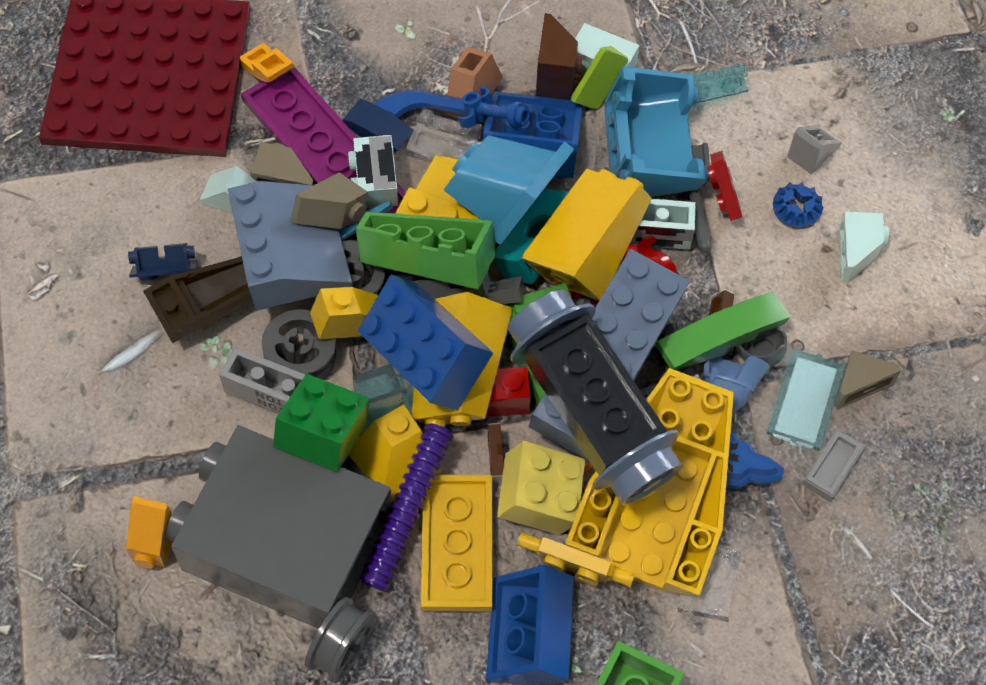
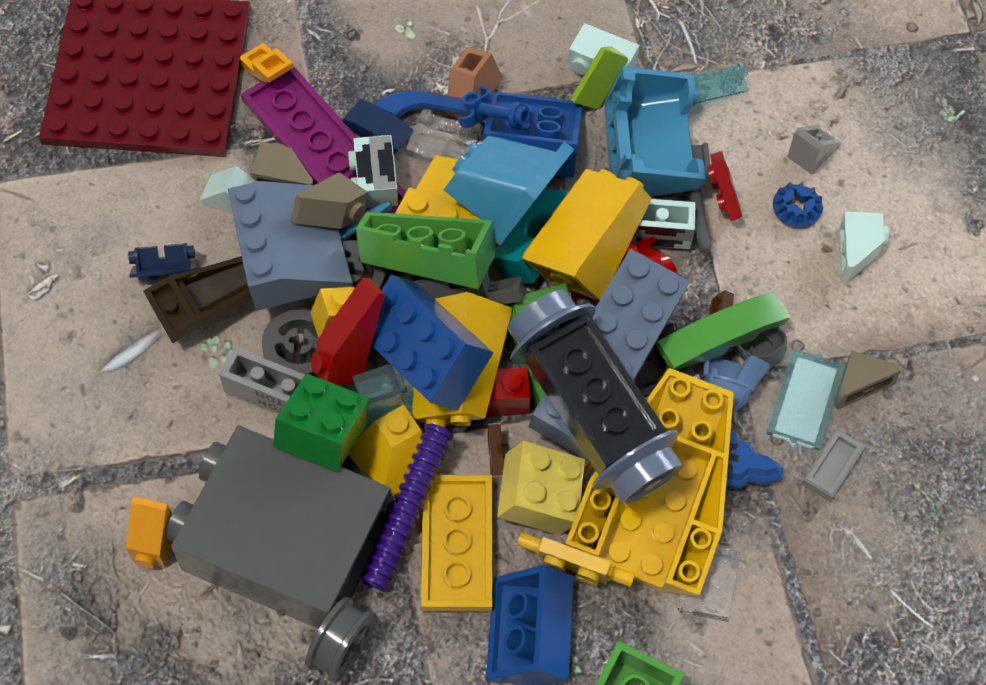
reddish brown slope [536,13,583,100] -> none
none -> red slope [311,278,385,385]

